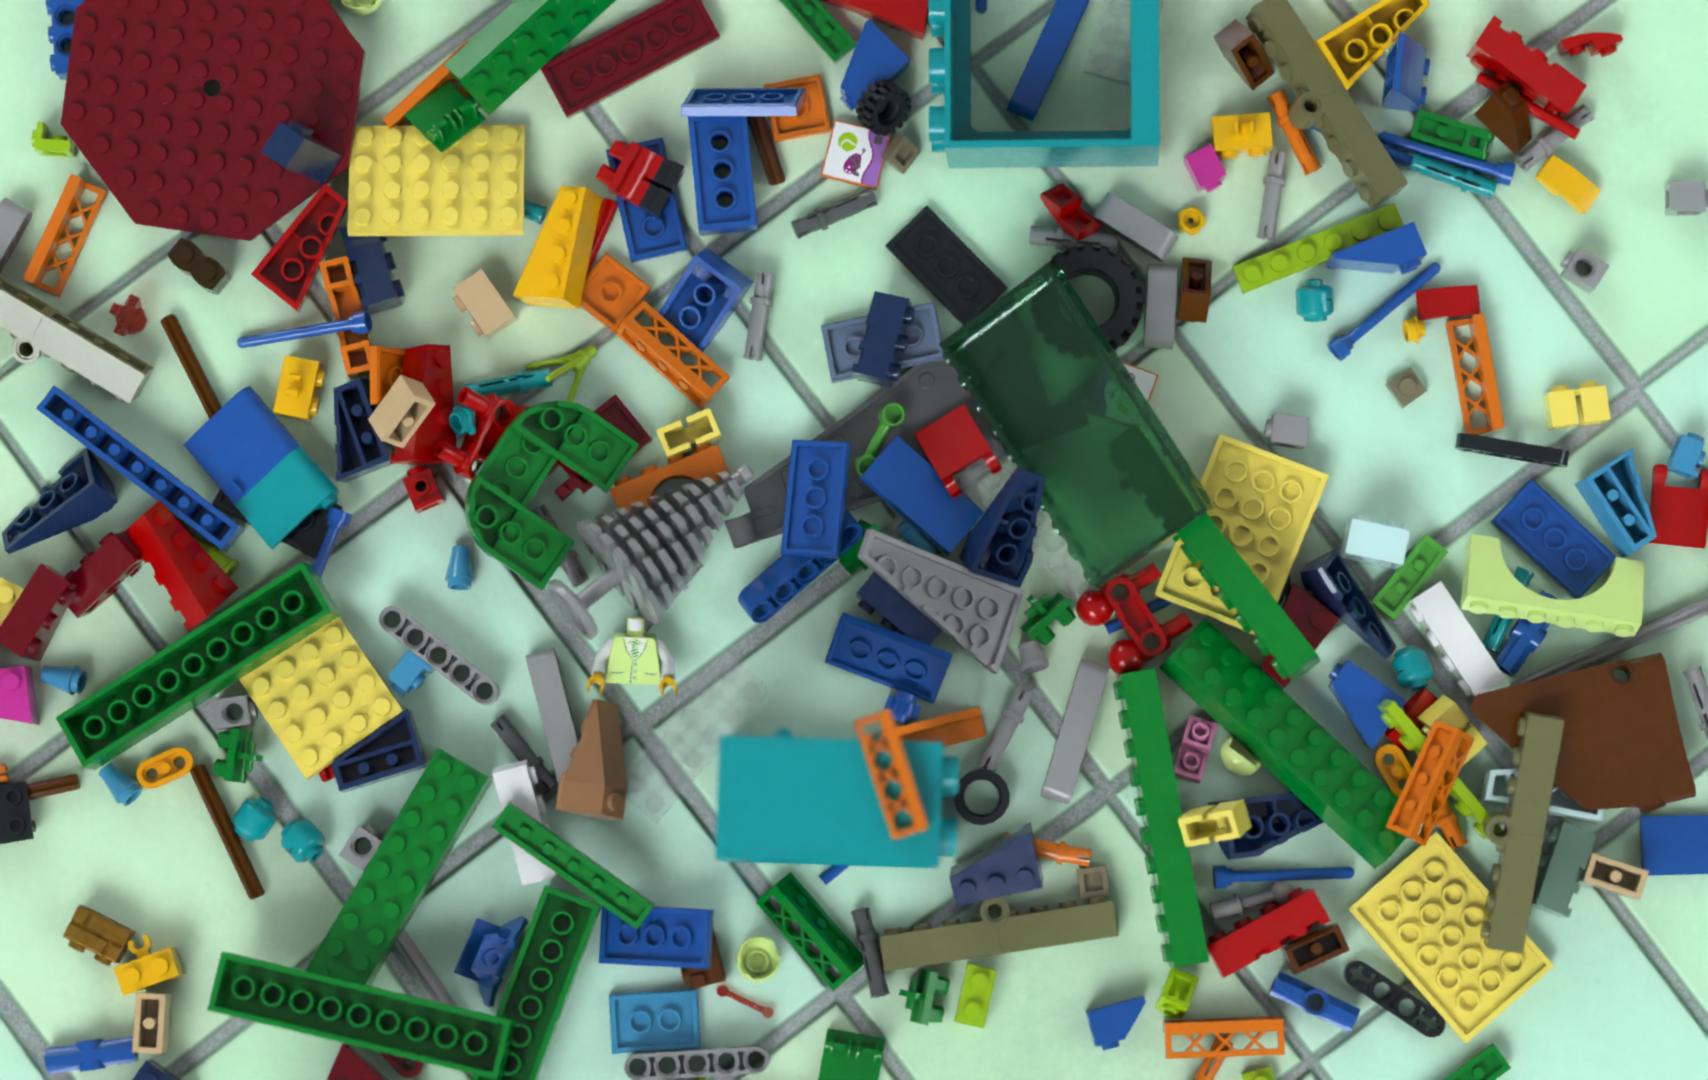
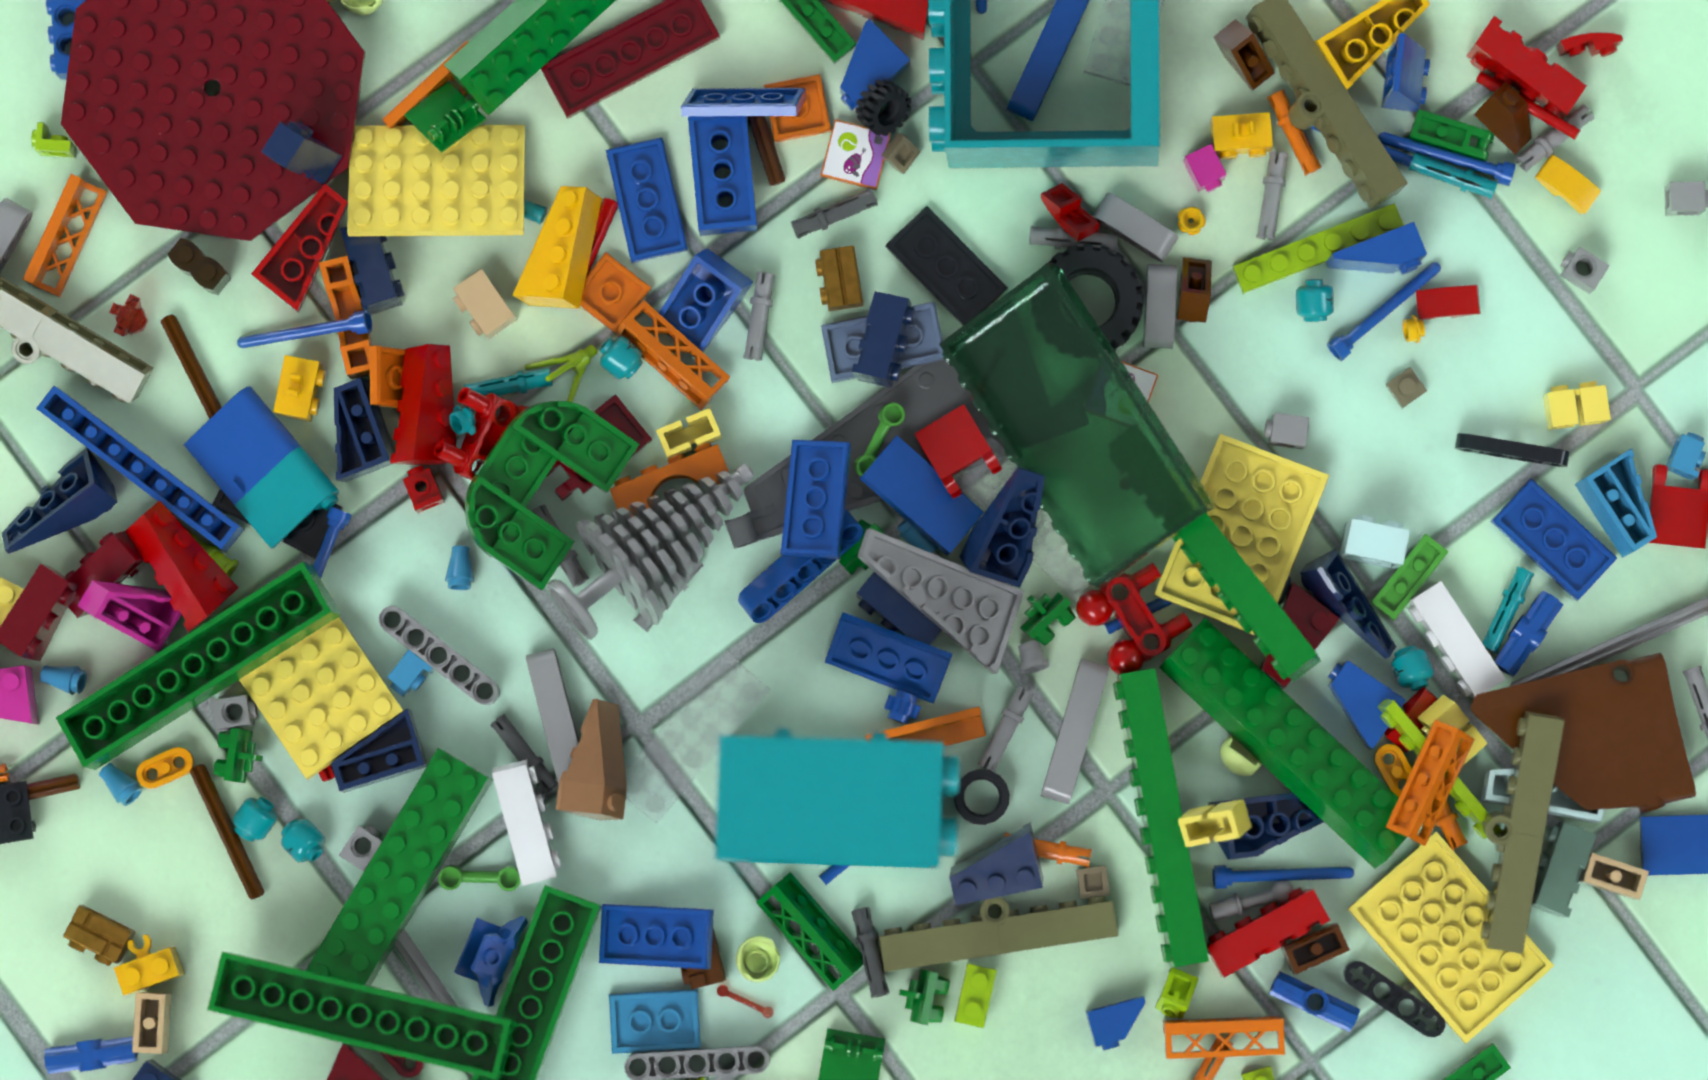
tan brick [368,375,436,448] -> none
green plate [492,801,655,930] -> none
torso [587,616,678,697] -> none
red hips [596,140,685,220] -> none
orange fence [854,709,929,840] -> none
bright pink slope [1174,715,1217,784] -> none
orange fence [1445,313,1505,435] -> none
yellowish green arch [1461,534,1645,637] -> none
none -> dark pink wedge [77,580,182,652]
none -> bright green bar [438,865,521,891]
none -> teal head [599,336,643,379]
none -> pearl gold brick [815,246,863,311]

